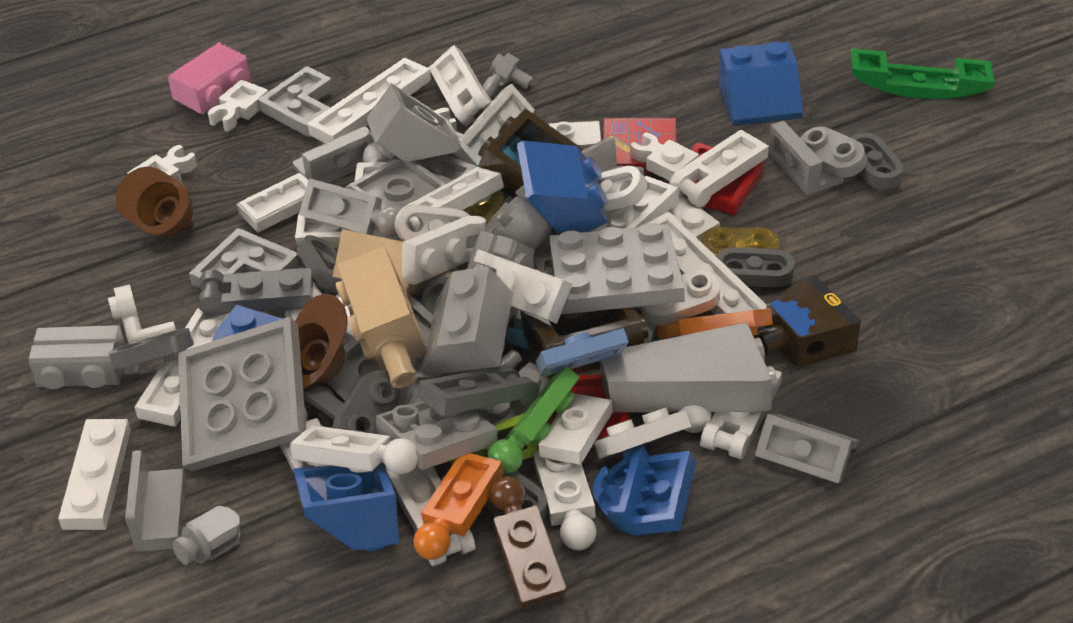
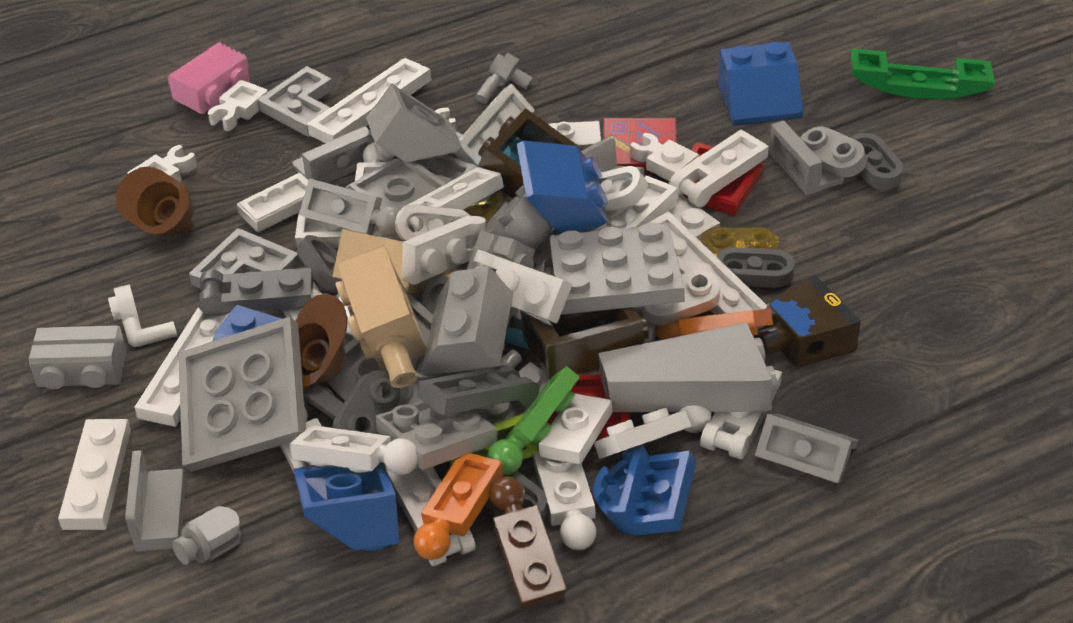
dark grey plate [108,328,194,374] -> none
white plate [429,45,492,127] -> none
medium blue plate [536,328,628,377] -> none

